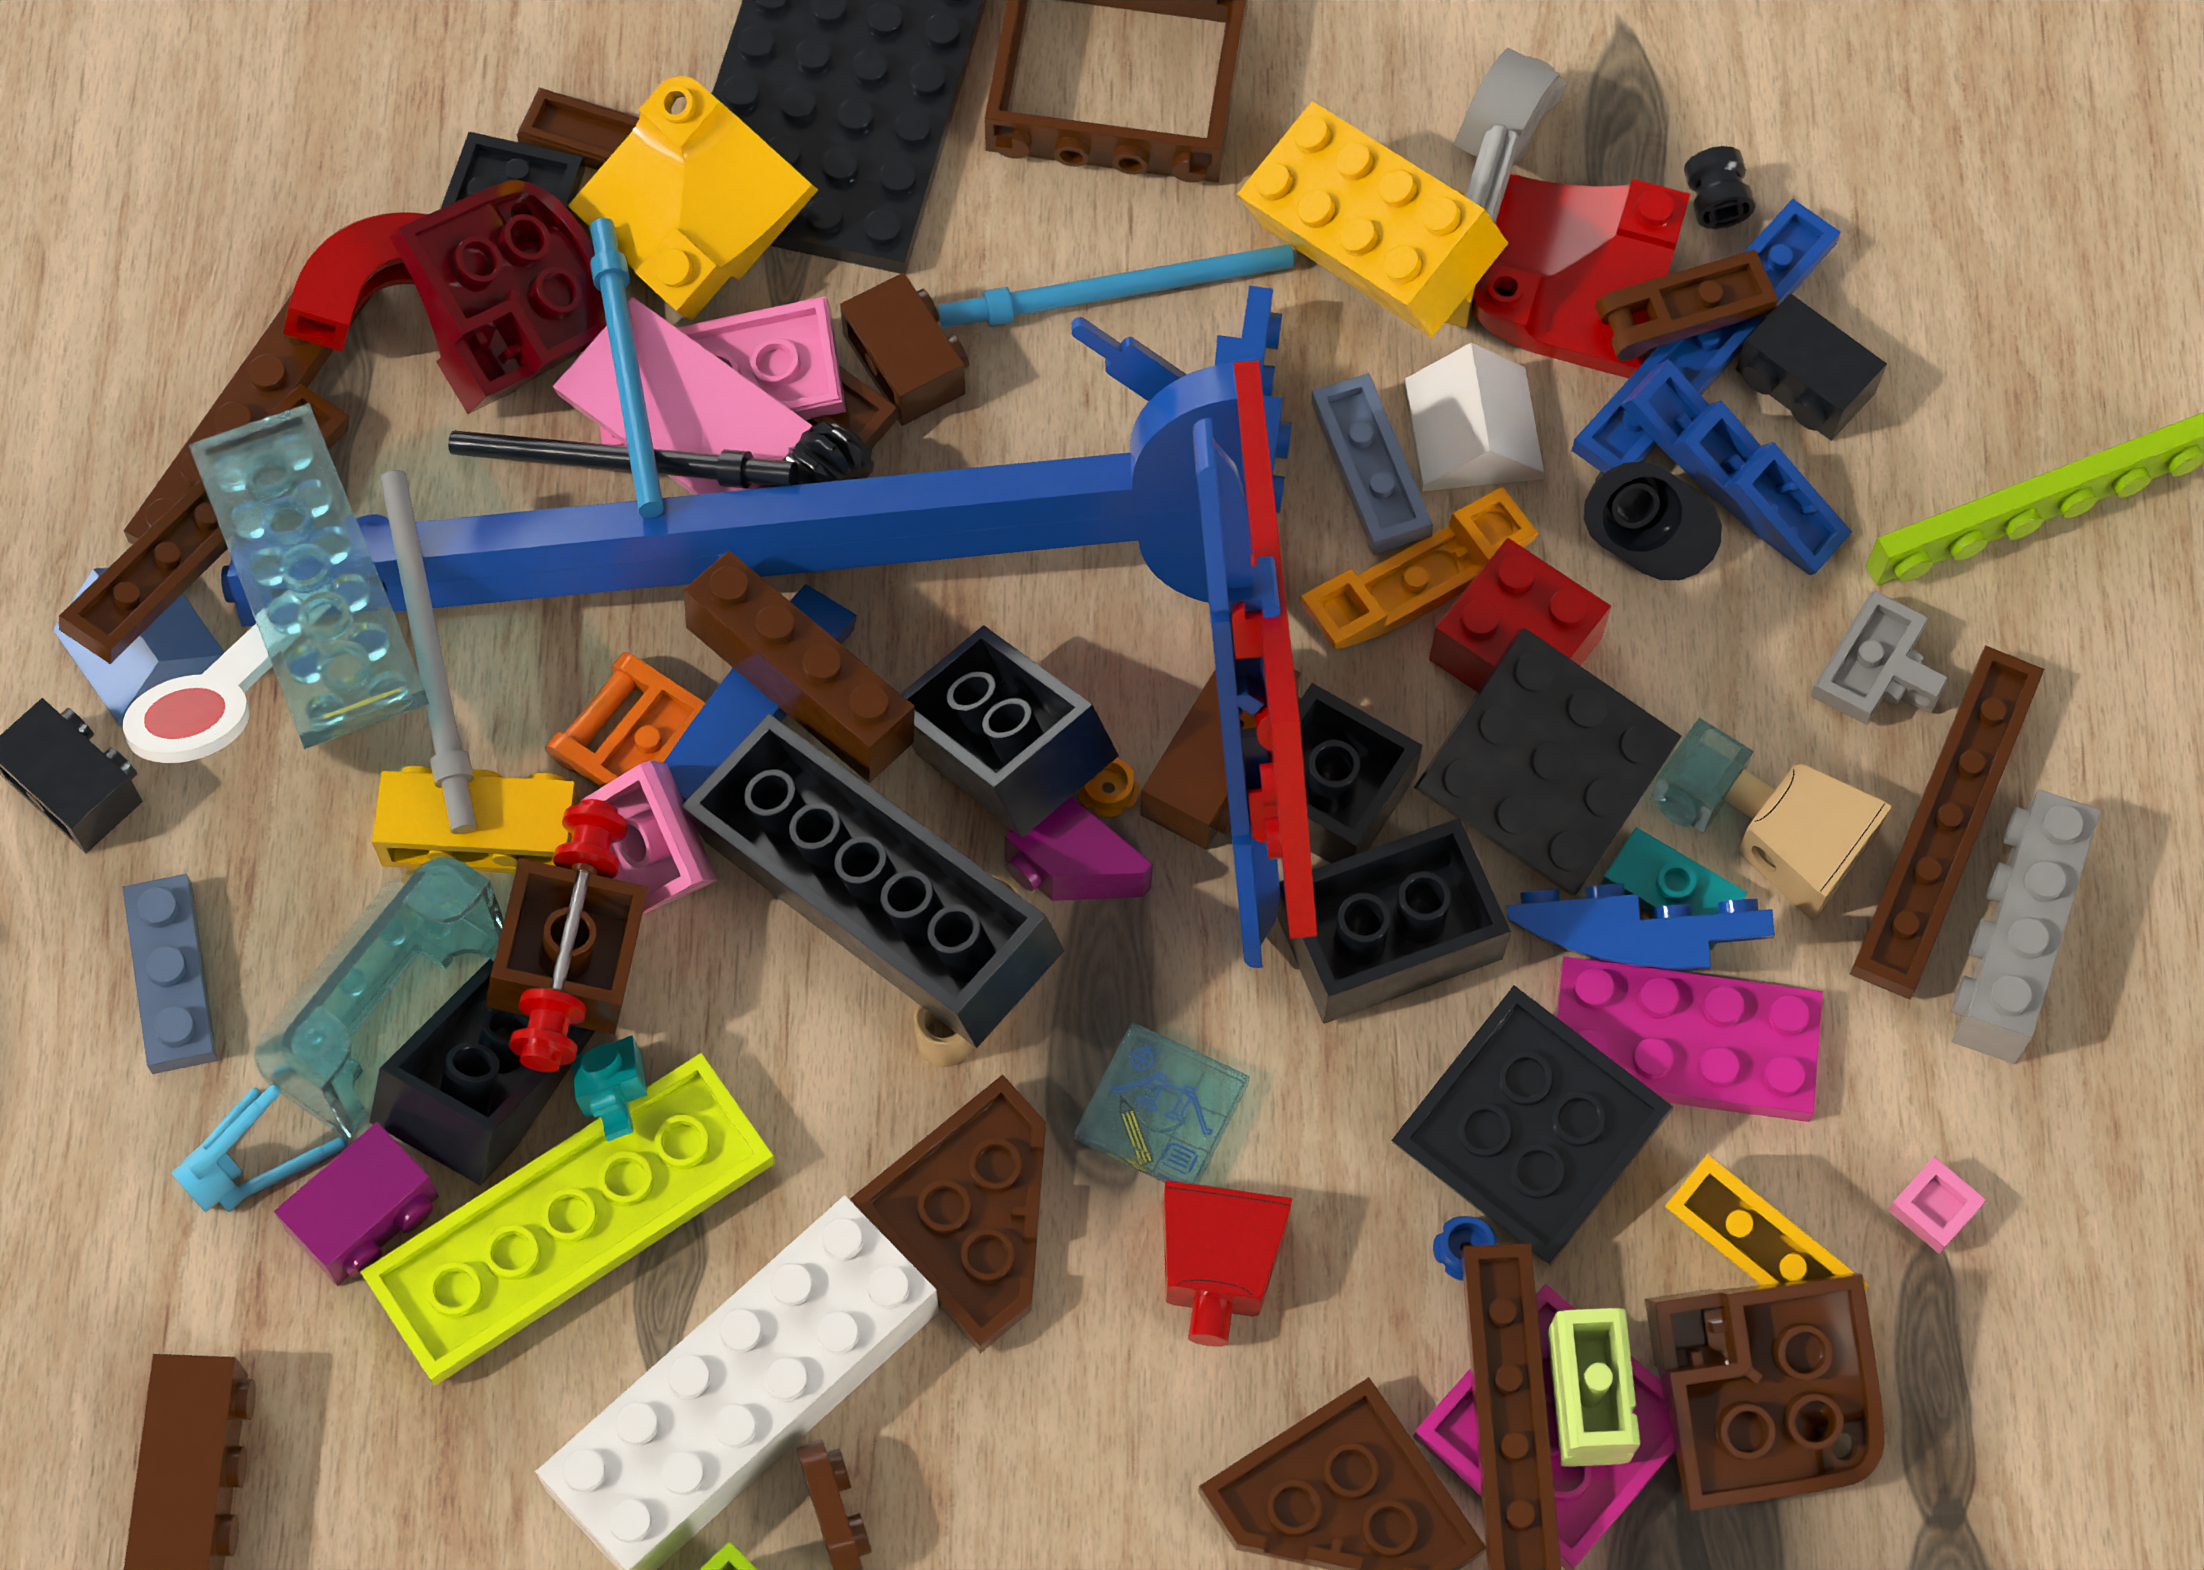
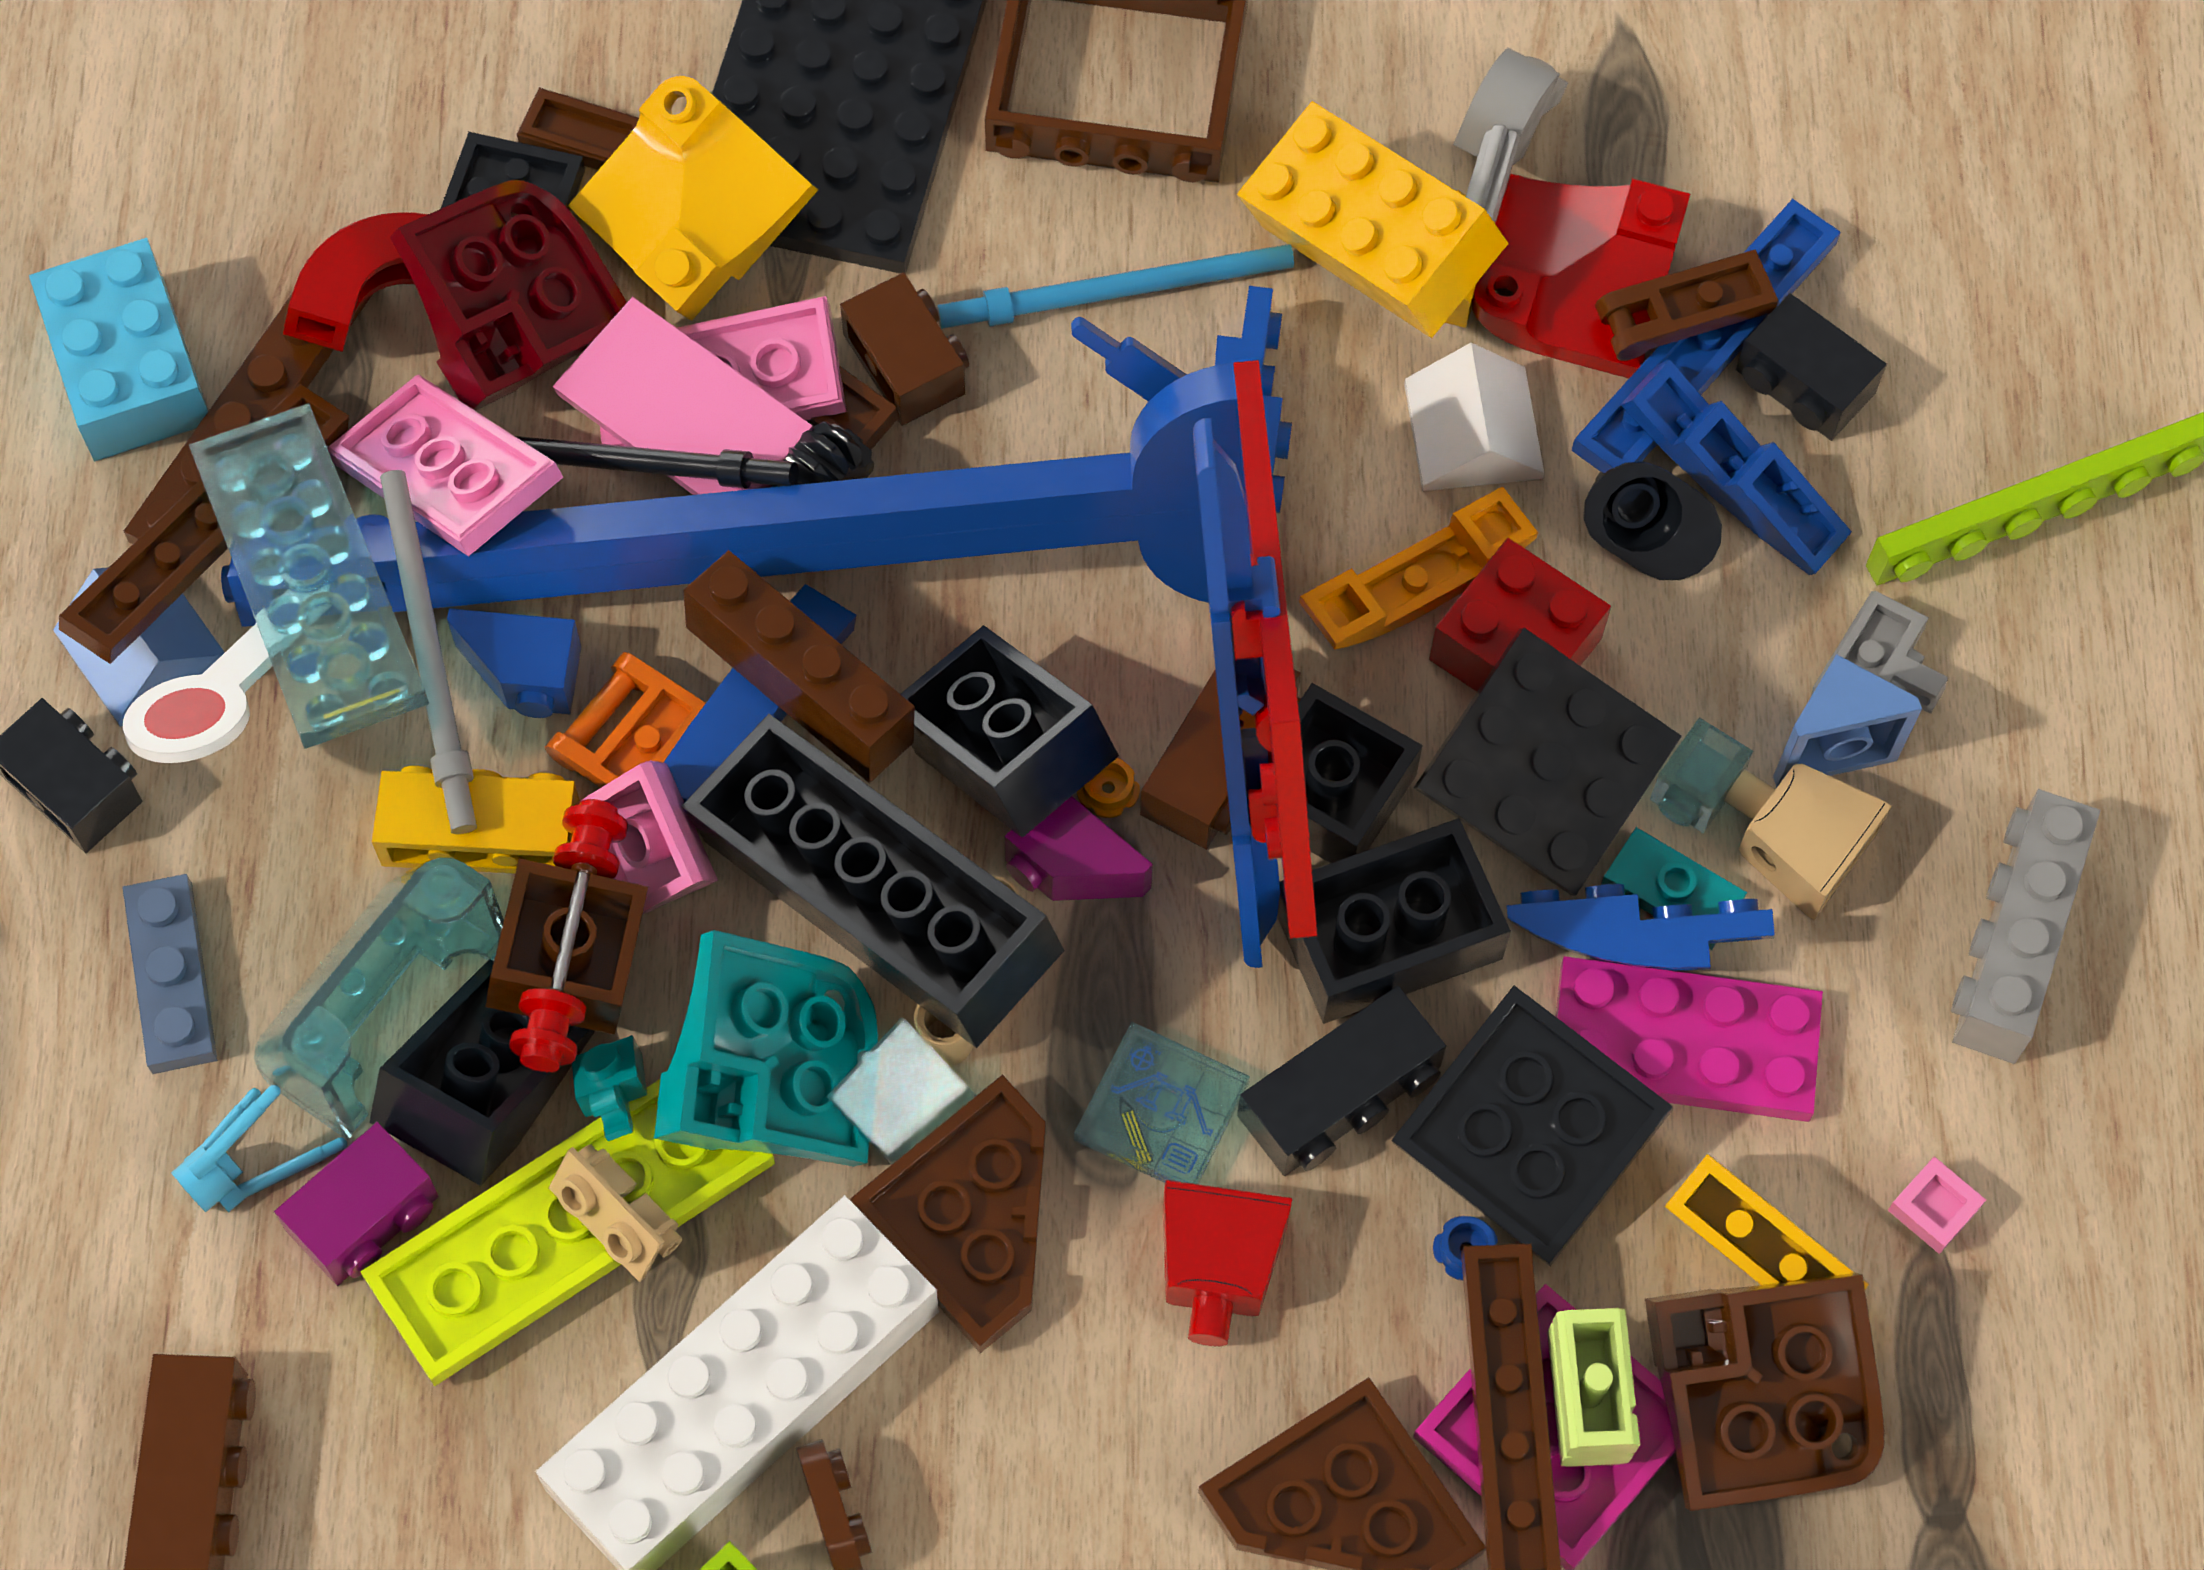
dark azure bar [590,218,664,518] -> none
sand blue plate [1311,373,1433,555] -> none
black wheel [1684,146,1756,229] -> none
reddish brown plate [1850,645,2045,1000] -> none
none -> medium azure brick [29,238,208,462]
none -> bright pink tile [326,374,563,557]
none -> blue slope [447,608,582,718]
none -> tan hinge [549,1144,683,1282]
none -> teal slope [654,930,878,1167]
none -> clear light blue piece [826,1018,977,1165]
none -> black brick [1237,985,1446,1177]
none -> medium blue slope [1773,654,1922,788]

